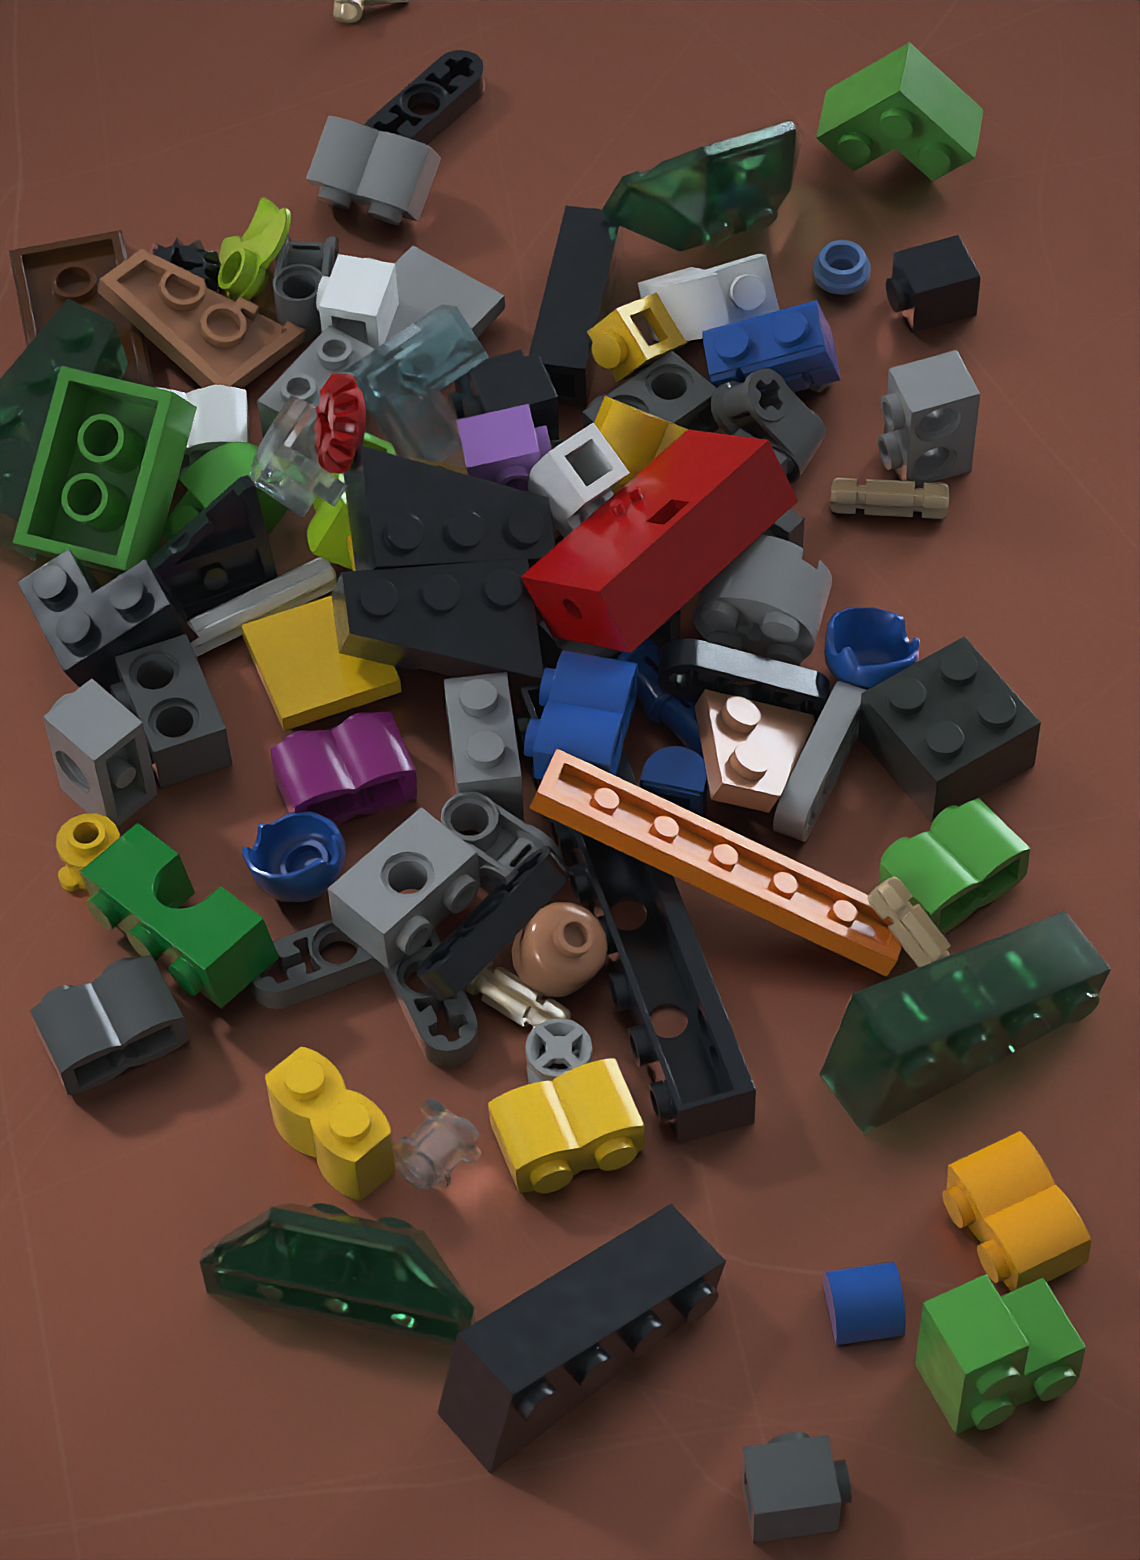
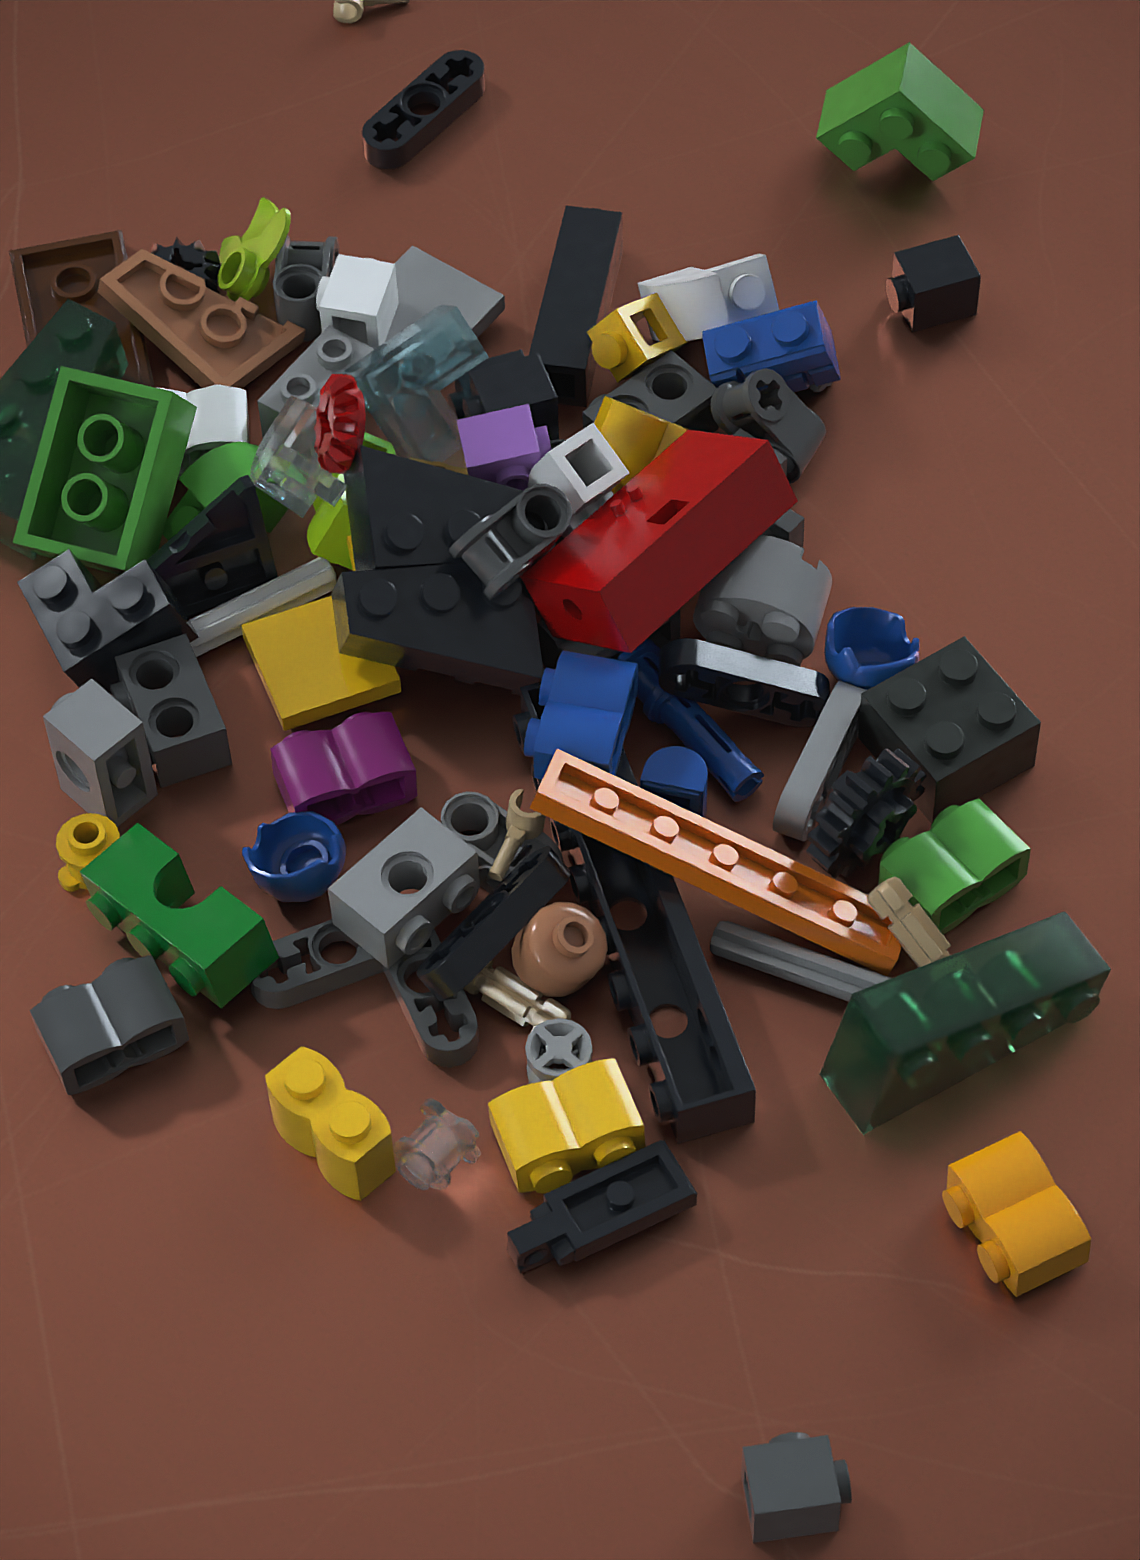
clear green wedge [199,1203,476,1346] -> none
light grey brick [306,116,441,225] -> none
black wedge [437,1204,726,1474] -> none
light grey brick [444,672,524,819] -> none
clear green wedge [601,120,804,252] -> none
nougat wing [694,689,815,813] -> none
medium blue plate [813,240,871,295] -> none
blue brick [823,1262,906,1345] -> none
tan axle [830,478,949,519] -> none
light grey brick [877,350,980,487] -> none
bright green brick [915,1274,1086,1435] -> none
none -> dark grey piece [448,484,572,600]
none -> tan hand [488,789,546,881]
none -> black hinge [507,1140,697,1273]
none -> light grey axle [710,921,900,1014]
none -> black gear [806,748,927,878]

